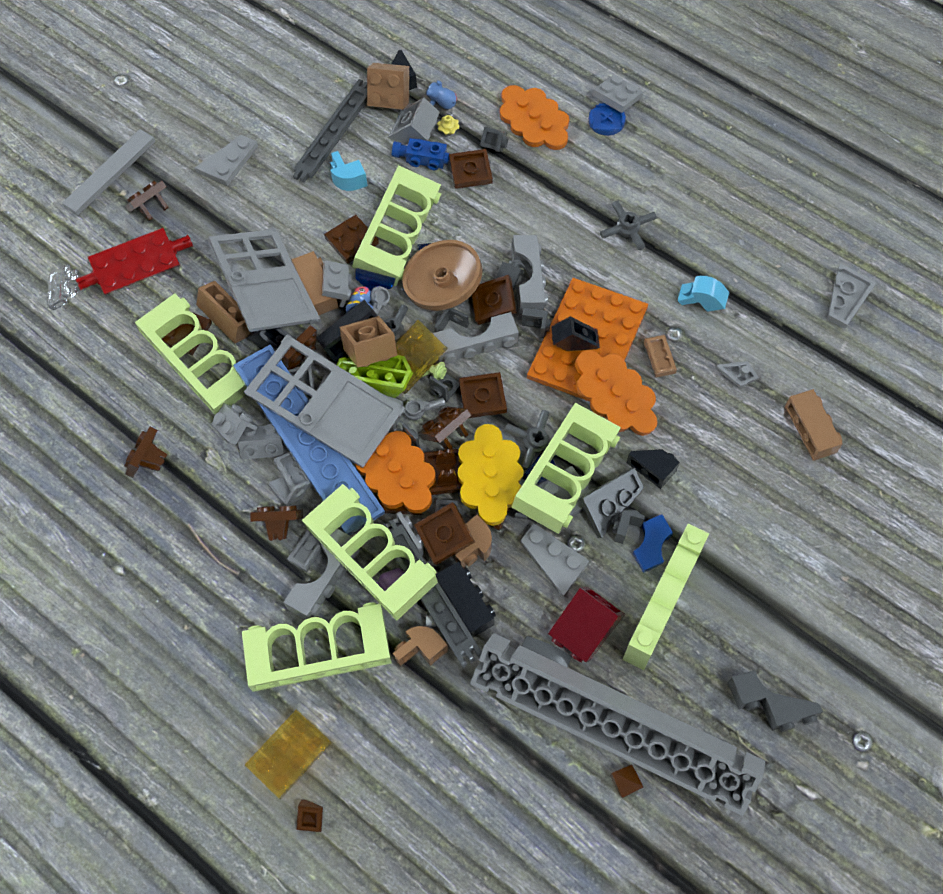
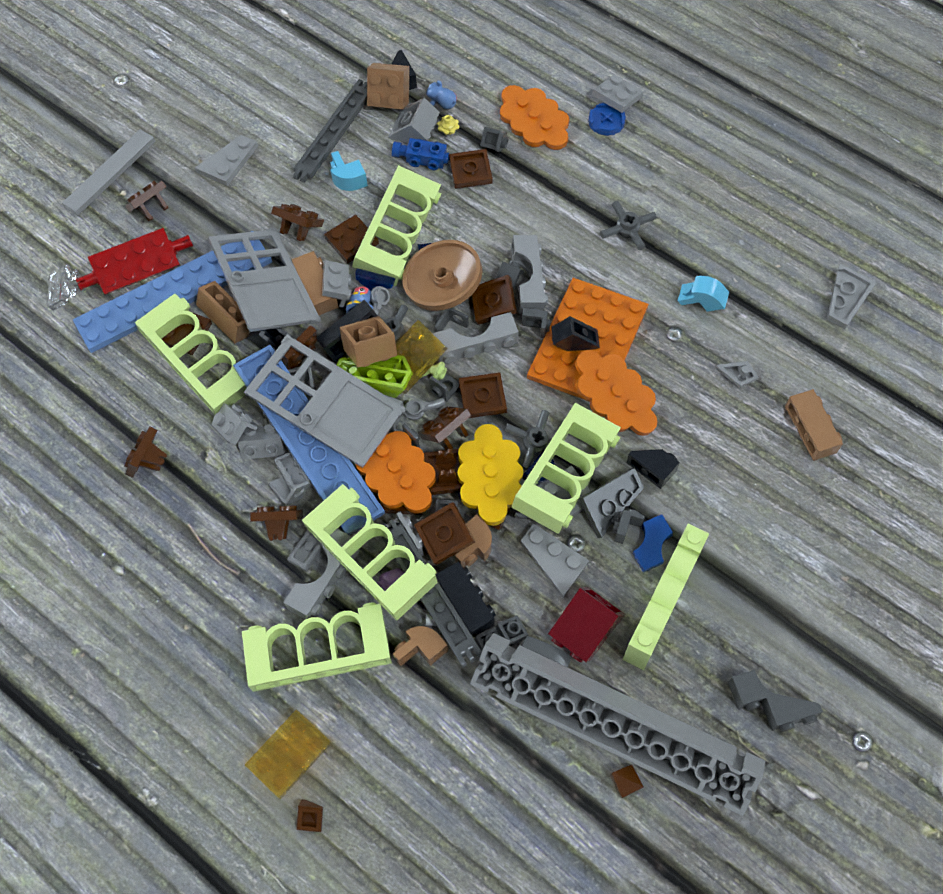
medium nougat plate [644,335,677,378] -> none
none -> medium blue plate [73,231,272,353]
none -> reddish brown plate [271,204,324,241]
none -> dark grey slope [474,615,528,651]

